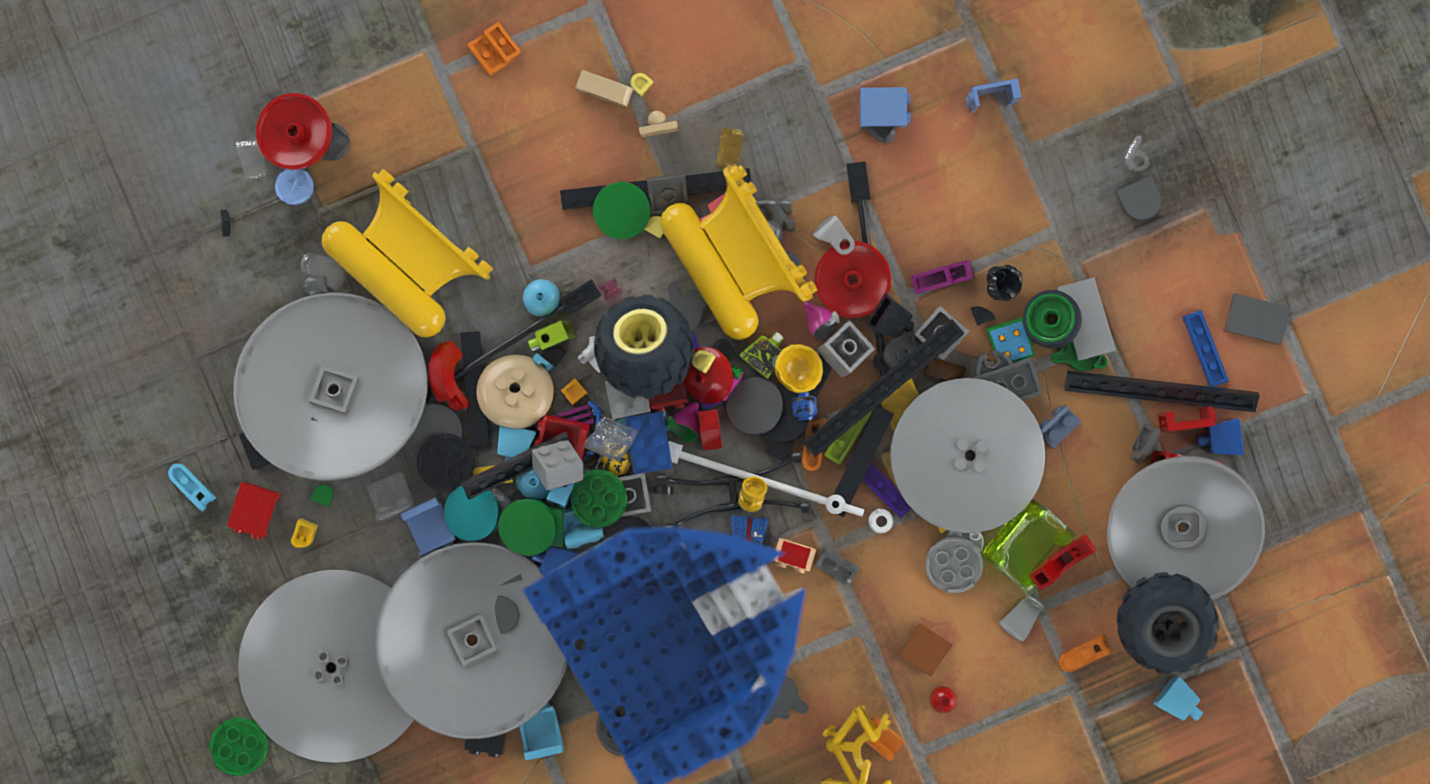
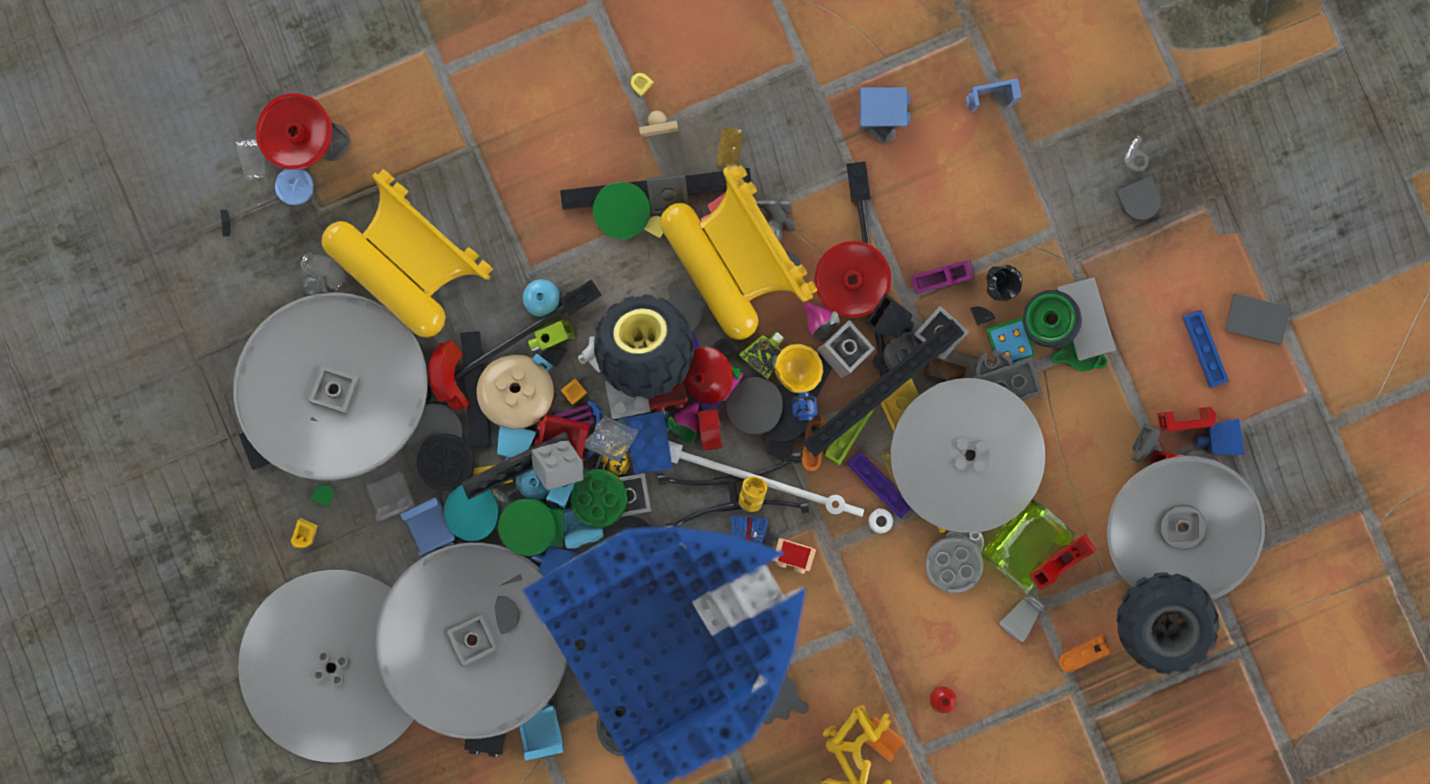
medium azure plate [168,464,217,512] -> none
green tile [209,717,269,776] -> none
red panel [227,482,282,540] -> none
orange slope [466,22,521,77] -> none
tan beam [575,70,633,107] -> none
clear pink wheel [599,279,622,301] -> none
black tile [654,486,674,495] -> none
light yellow tile [692,350,715,373] -> none
light grey piece [813,215,854,254] -> none
flat silver hinge [815,548,860,585] -> none
black tile [832,406,894,518] -> none
dark orange tile [899,623,952,677] -> none
sand blue bracket [1039,405,1081,449] -> none
black plate [1064,371,1260,412] -> none
medium azure torso [1153,675,1203,721] -> none

